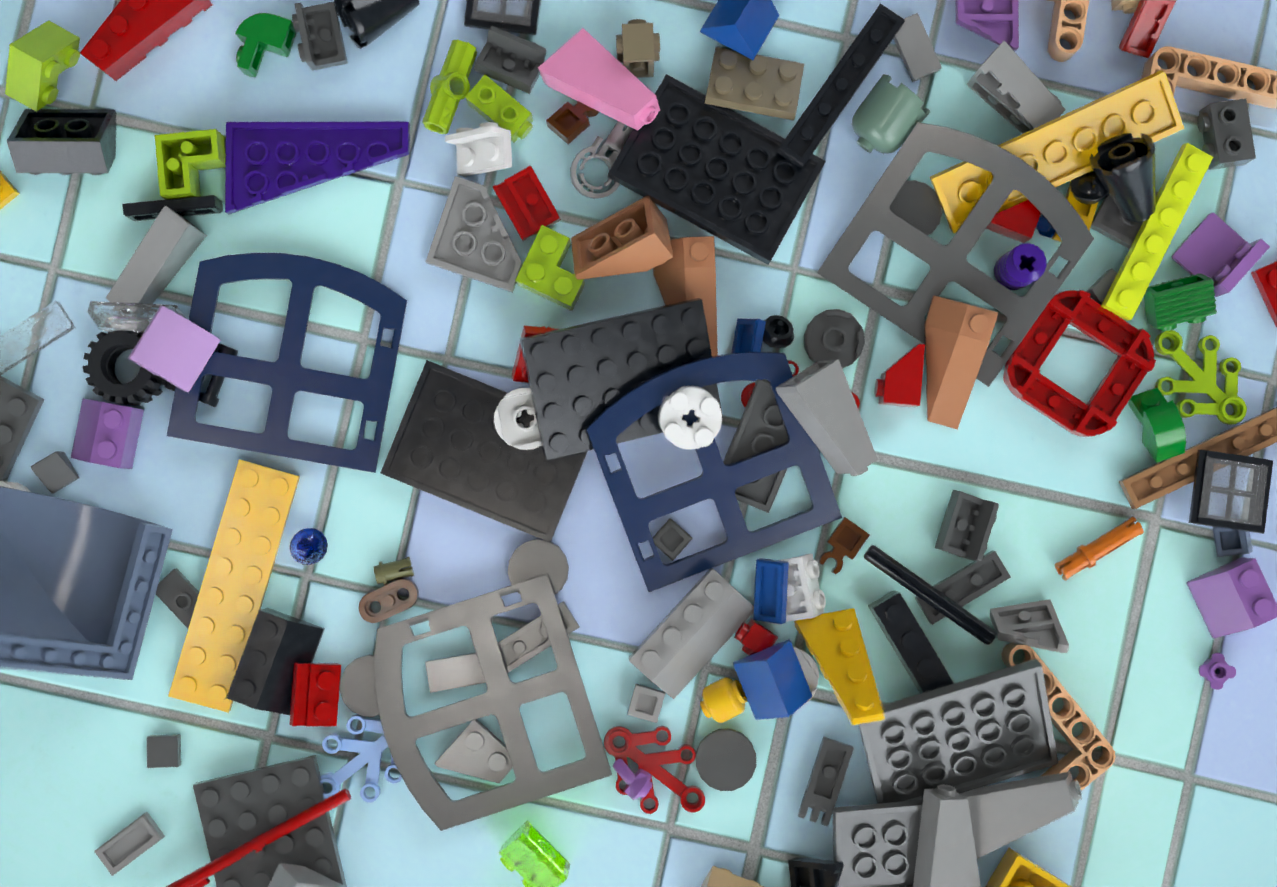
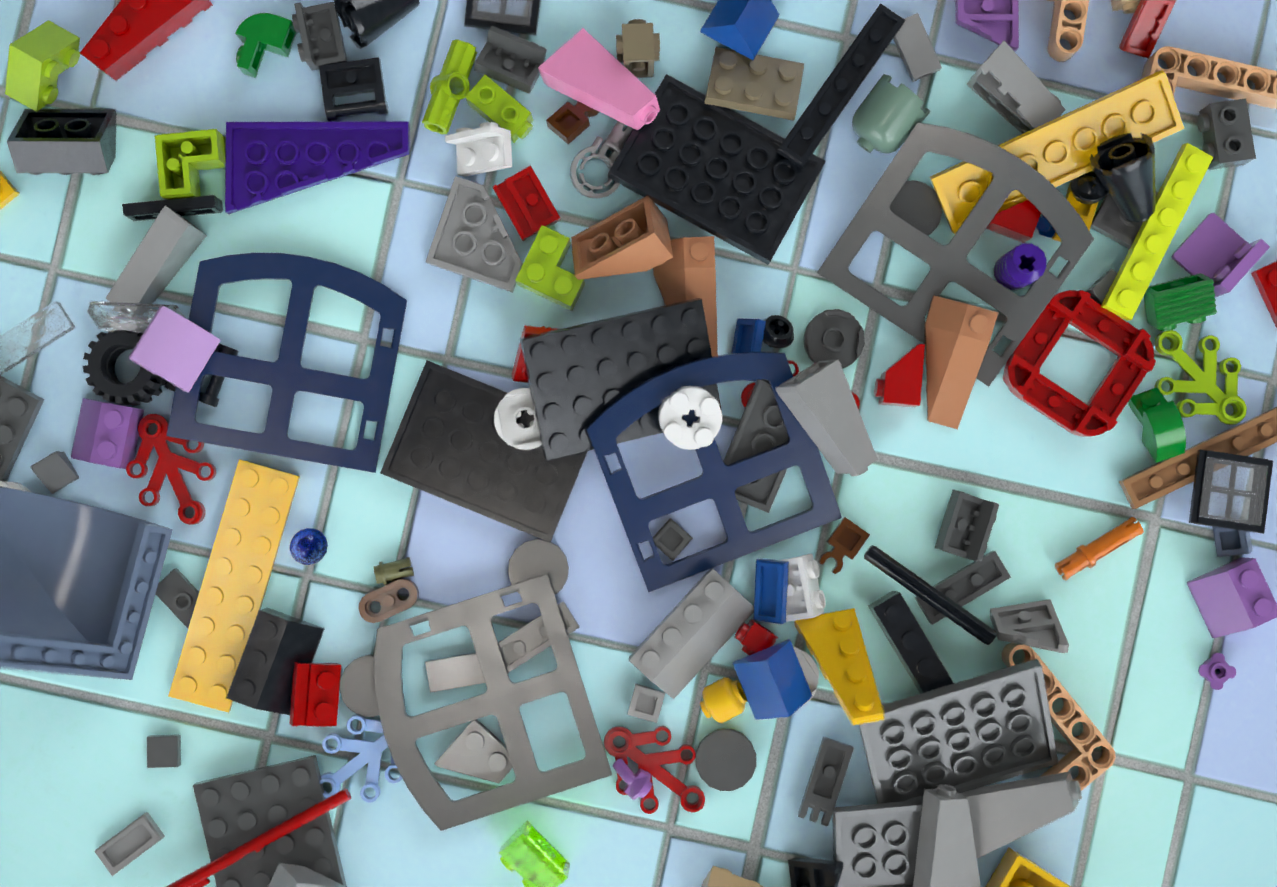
none -> red plant [126,414,216,525]
none -> black plate [319,57,388,122]

